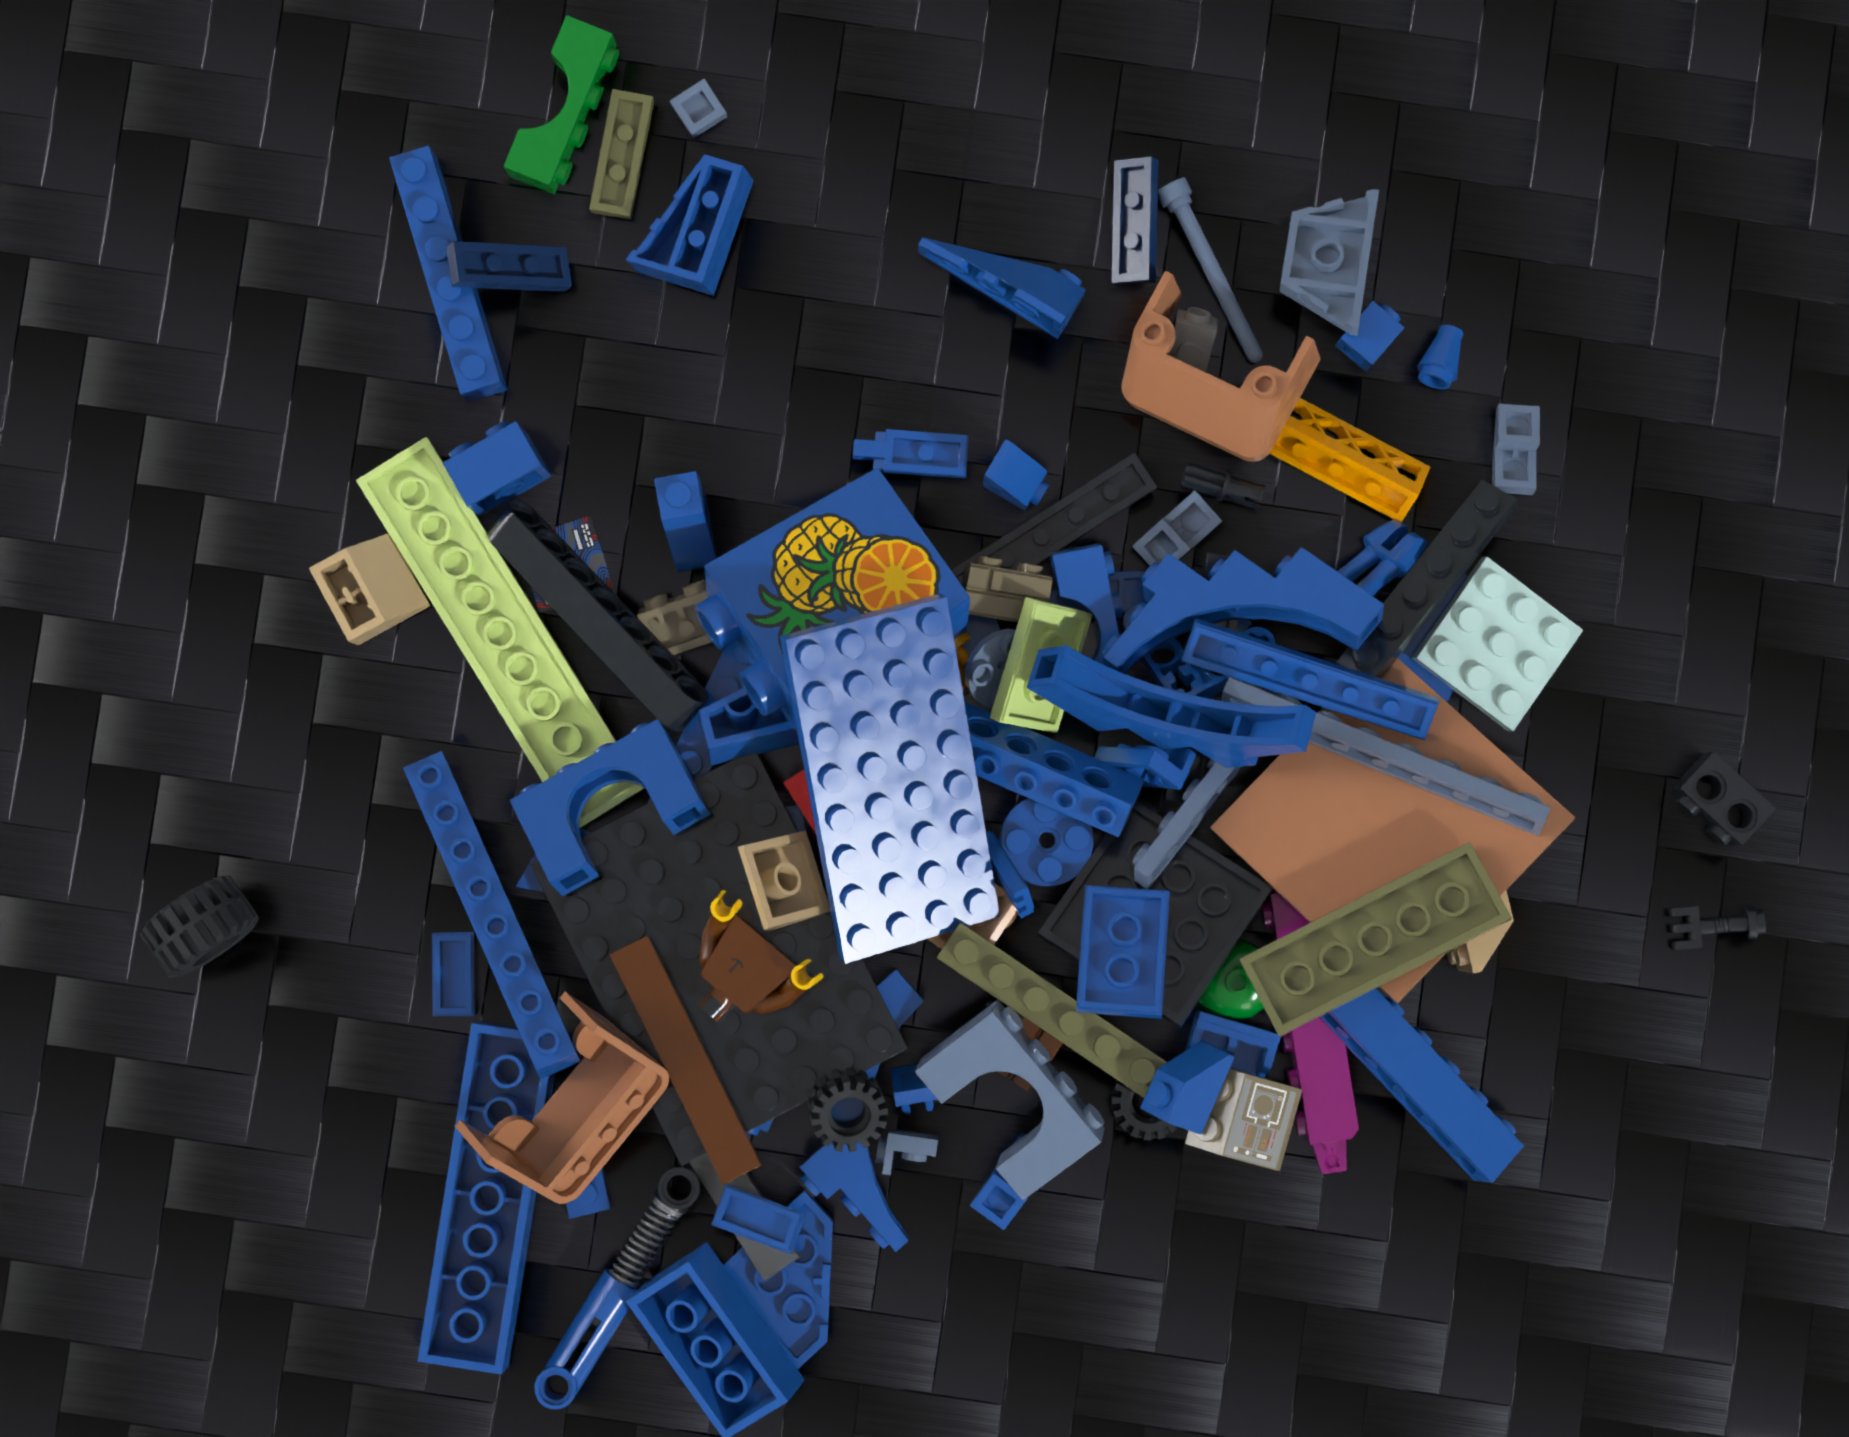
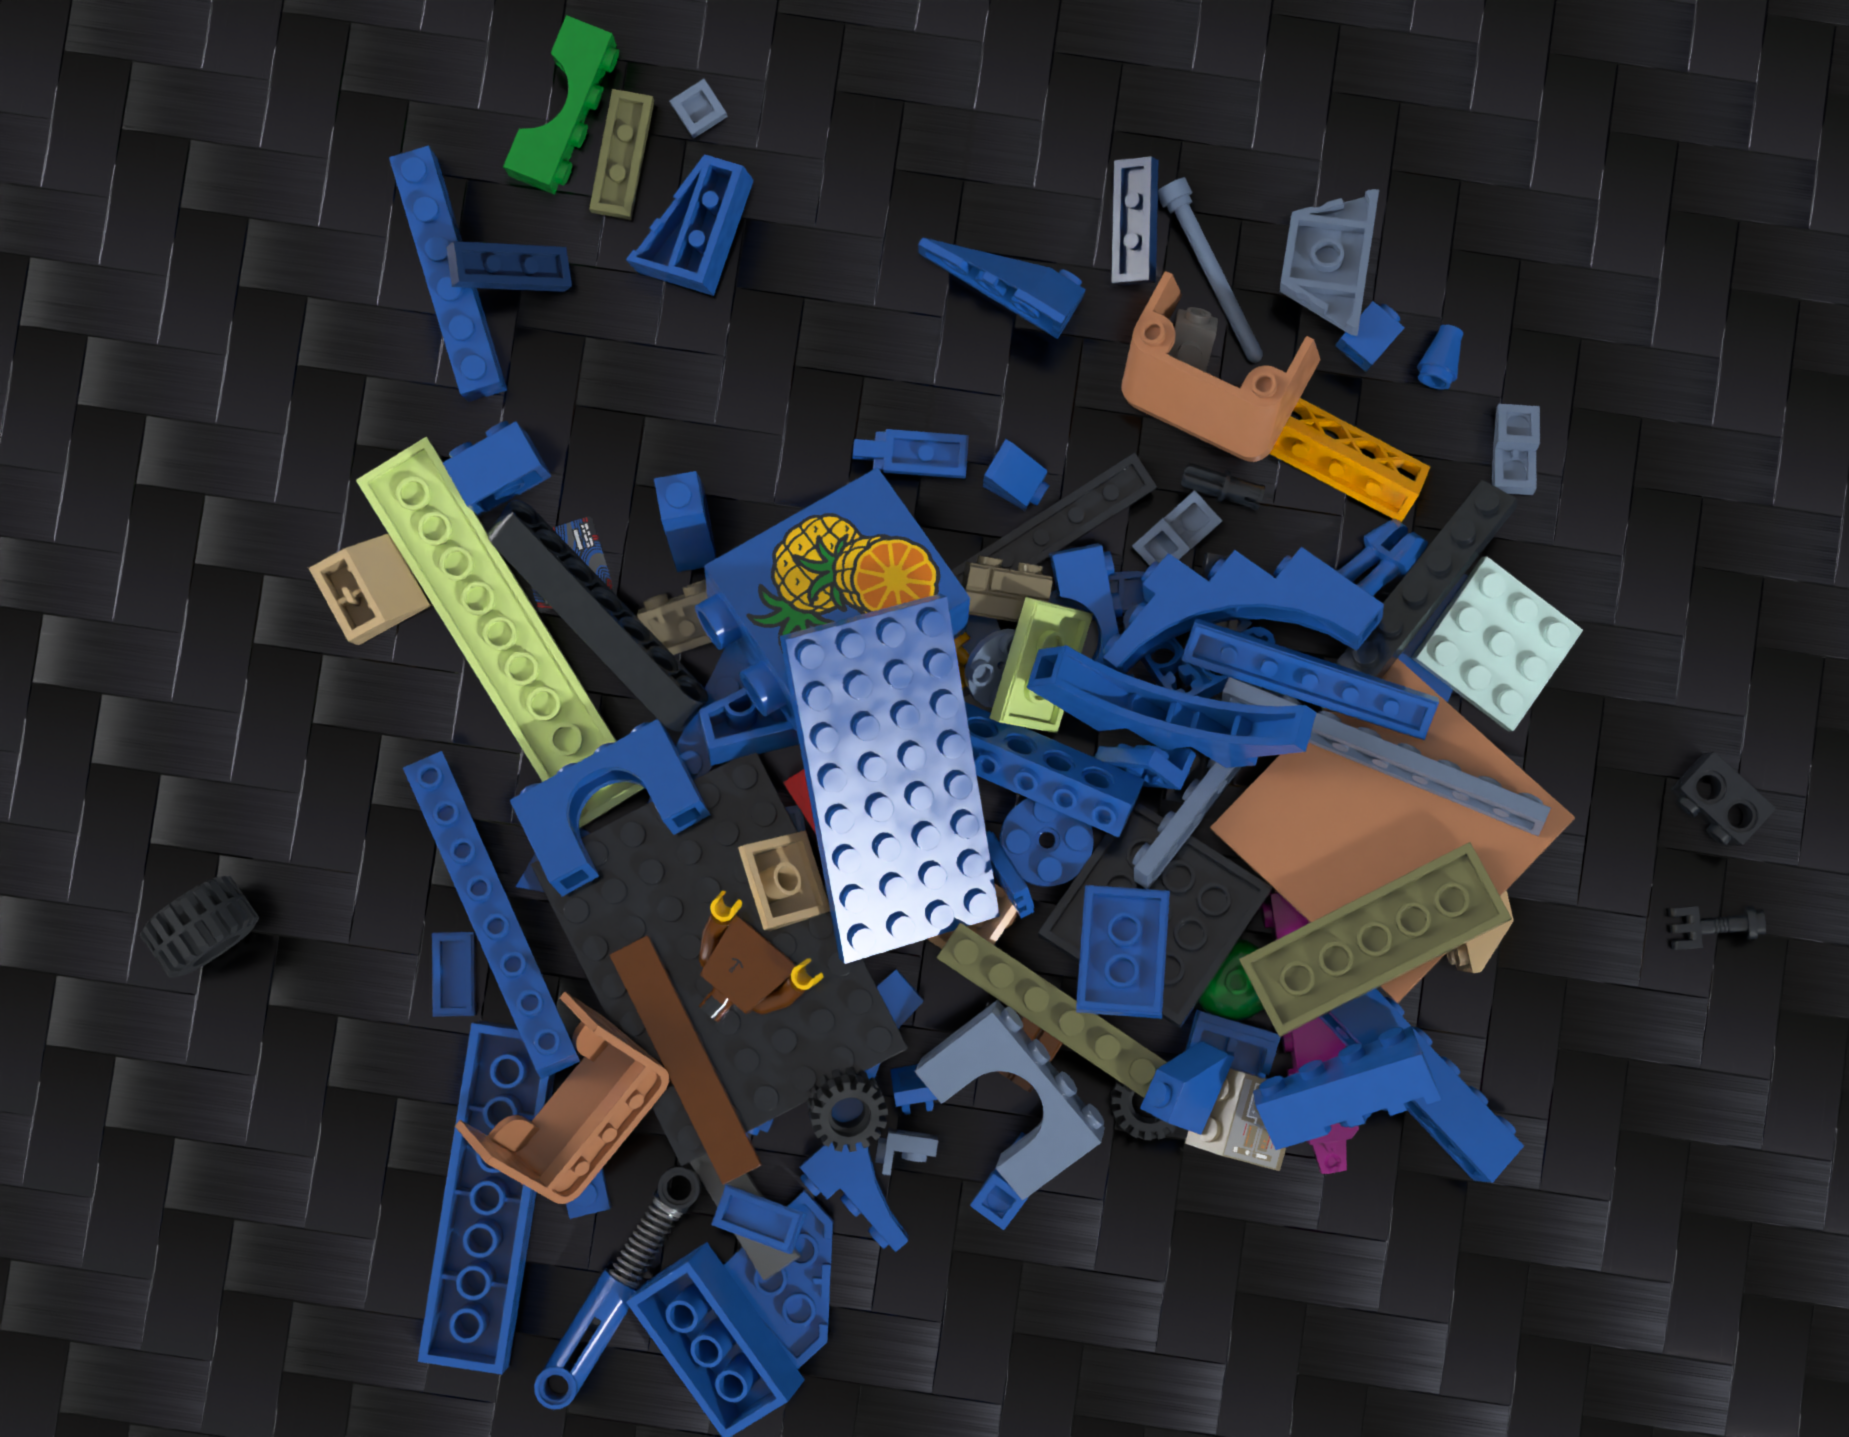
none -> blue wedge [1253,1026,1442,1150]

